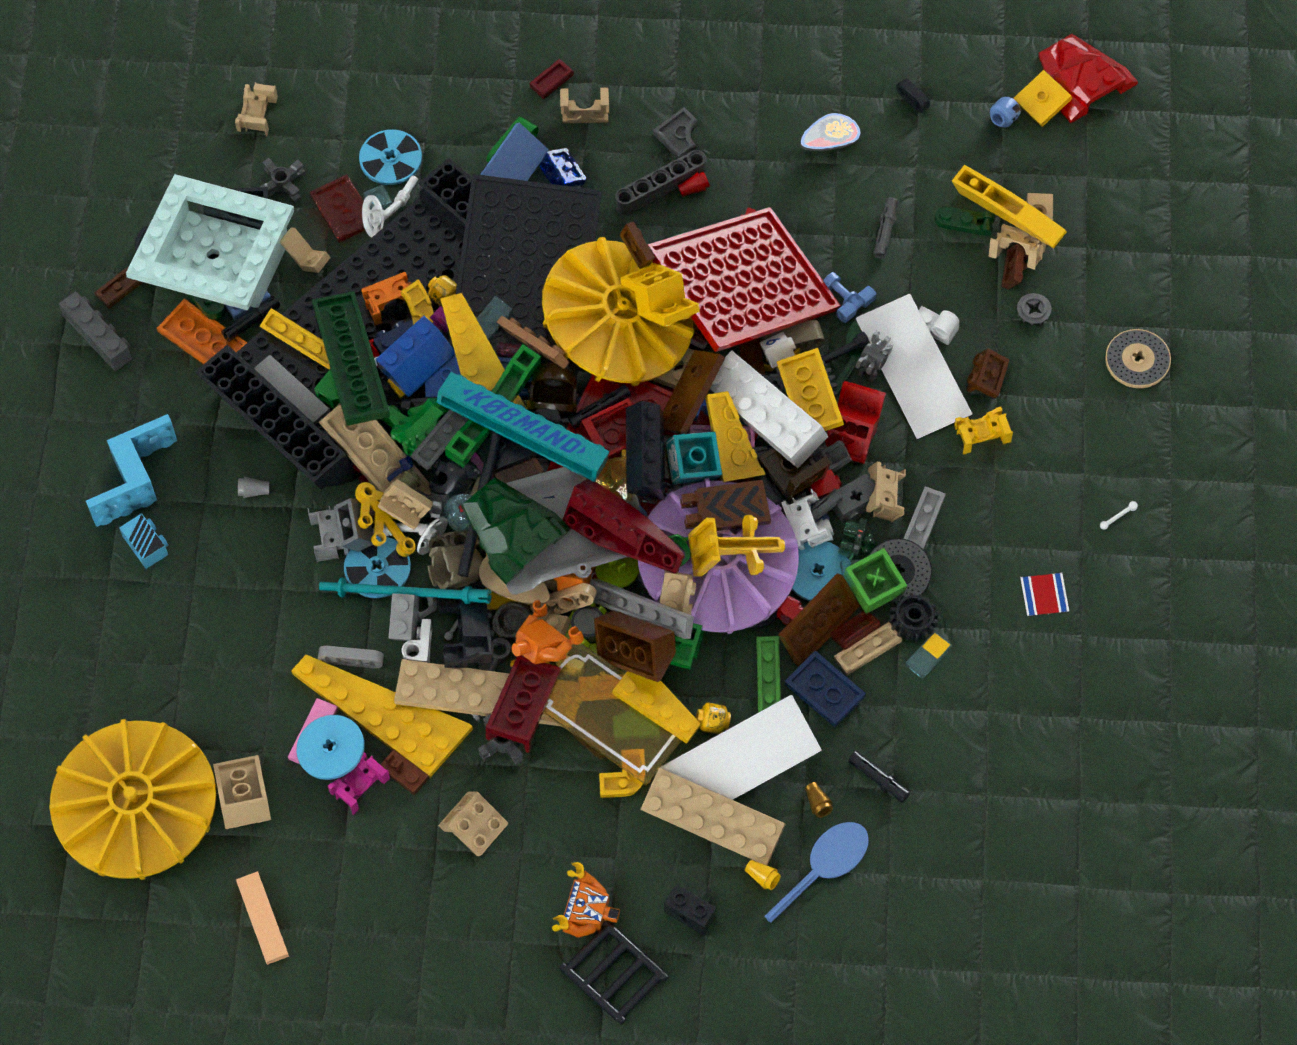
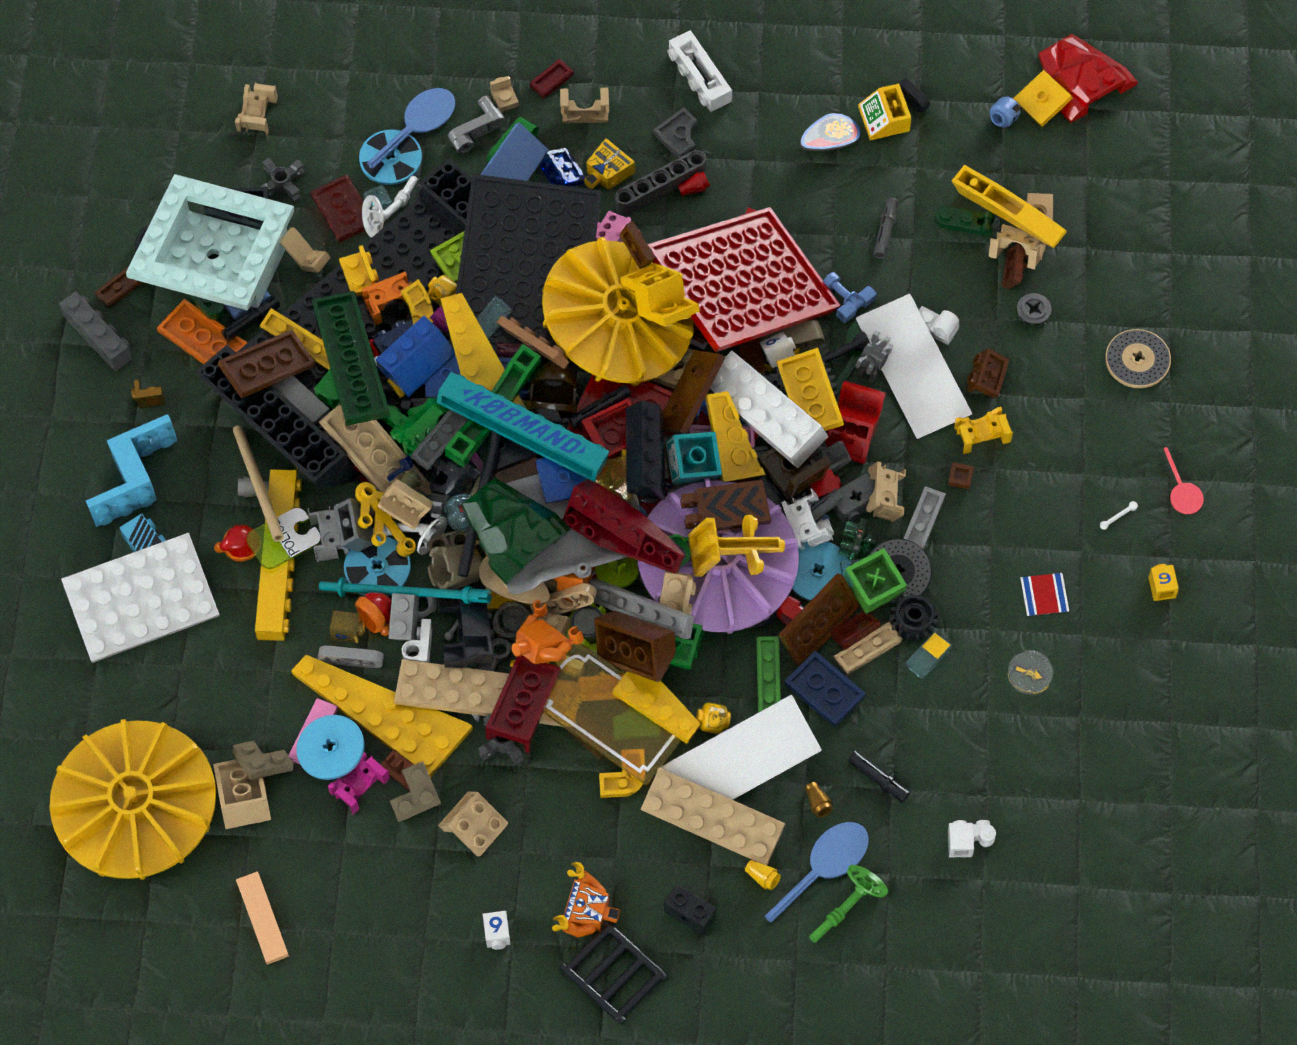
none -> white plate [61,533,220,663]
none -> pearl gold bracket [131,380,165,409]
none -> red piece [214,524,261,562]
none -> reddish brown plate [218,330,315,398]
none -> dark tan plate [232,741,294,780]
none -> tan piece [233,425,284,542]
none -> piece [246,508,320,569]
none -> yellow brick [255,470,302,641]
none -> clear yellow brick [330,611,365,643]
none -> yellow bracket [339,245,379,297]
none -> orange piece [355,592,392,636]
none -> medium blue piece [367,88,455,168]
none -> dark tan plate [389,761,441,822]
none -> lime plate [430,231,464,283]
none -> light grey beam [448,96,505,154]
none -> white brick [483,911,511,950]
none -> tan bracket [490,76,519,112]
none -> blue plate [535,458,586,504]
none -> yellow torso [584,139,635,189]
none -> bright pink piece [595,211,631,242]
none -> white brick [668,30,732,112]
none -> bright green dish [809,865,888,943]
none -> yellow slope [858,84,911,141]
none -> reddish brown plate [948,462,974,490]
none -> white brick [948,820,996,857]
none -> clear tile [1008,650,1053,695]
none -> yellow brick [1148,564,1179,601]
none -> coral piece [1164,447,1204,514]

